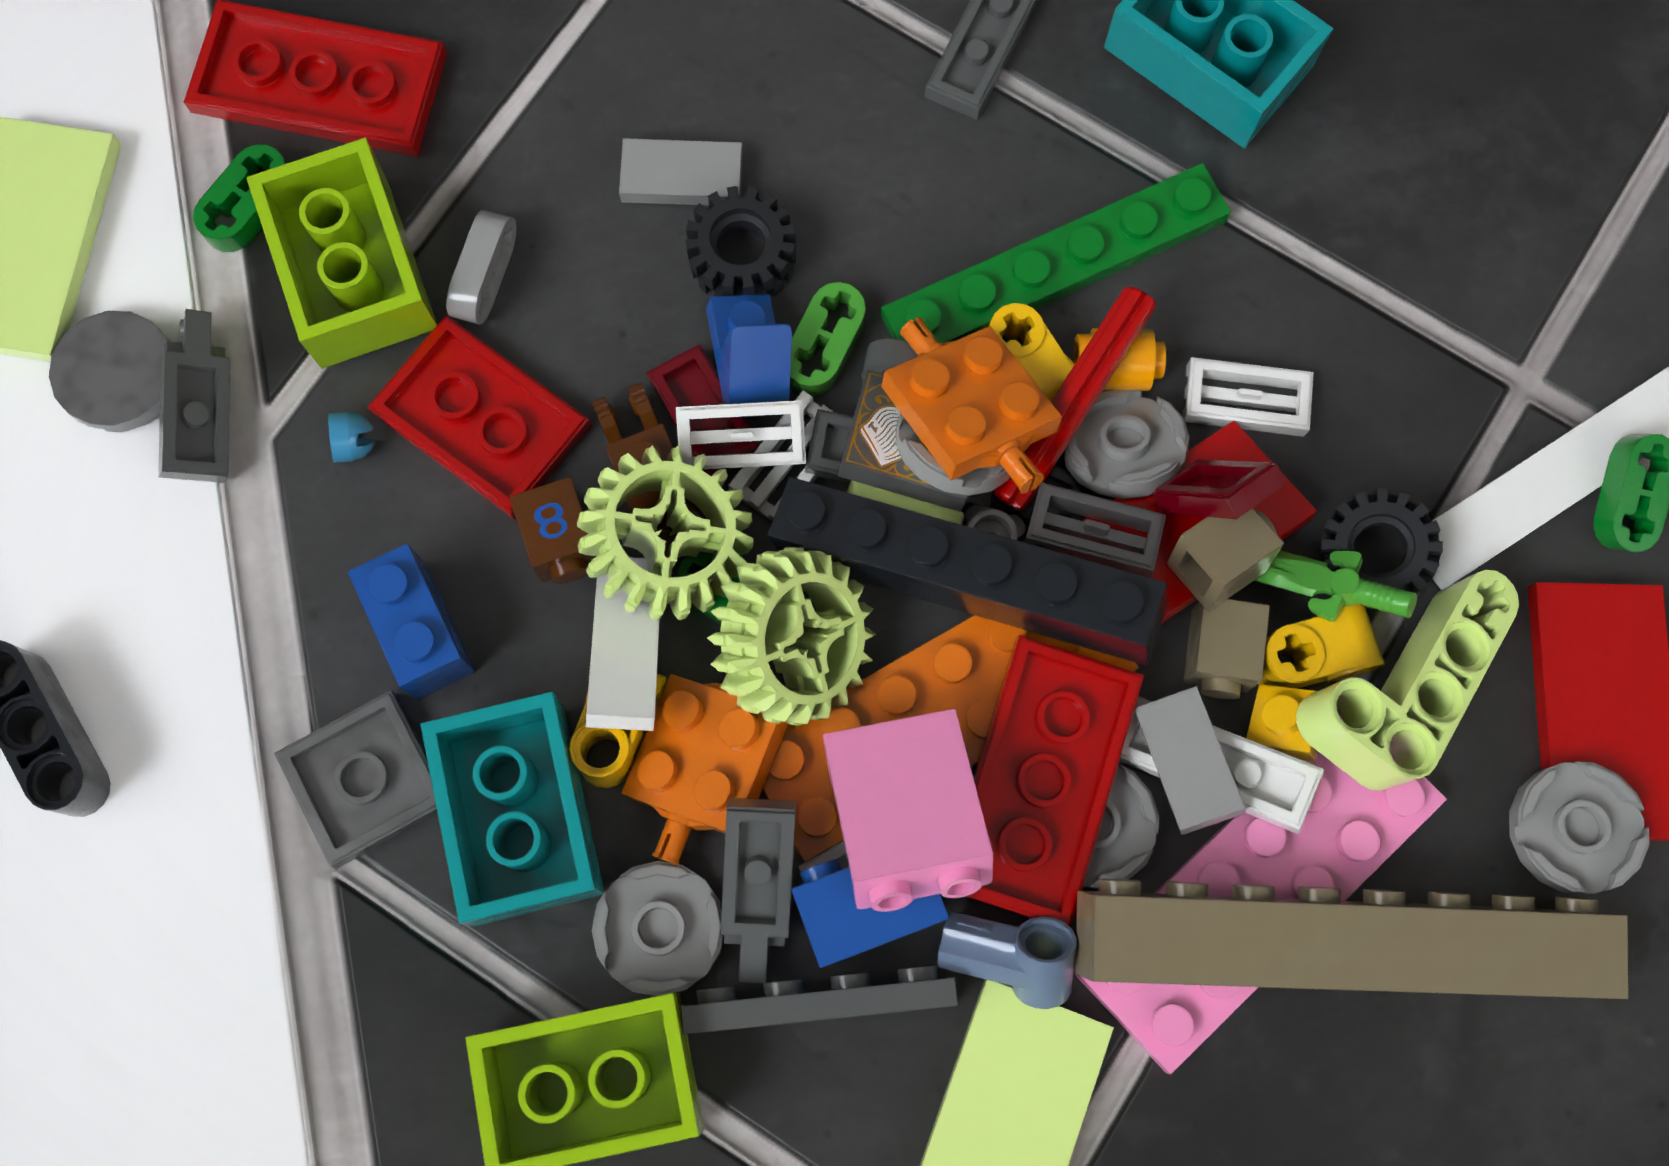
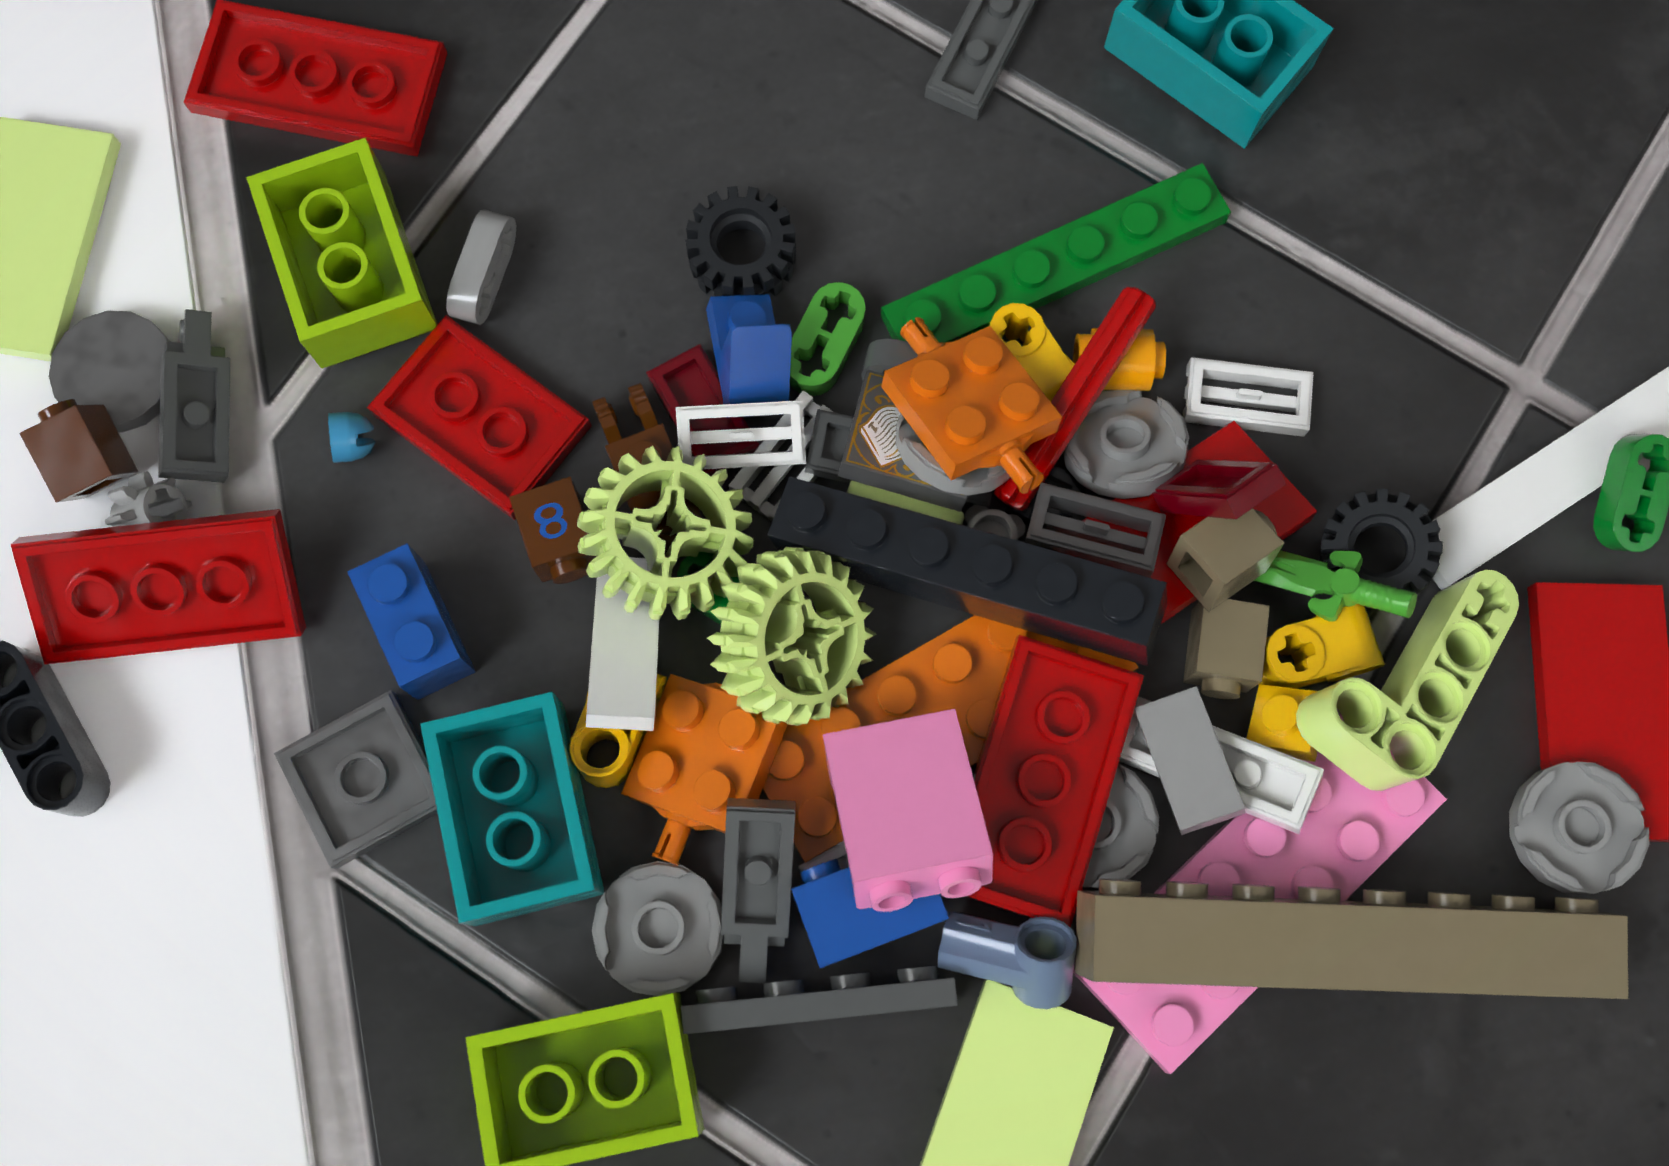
green beam [193,145,287,252] -> none
light grey tile [619,138,743,206] -> none
none -> red tile [10,509,306,665]
none -> reddish brown brick [19,399,139,503]
none -> light grey gear [104,471,192,527]

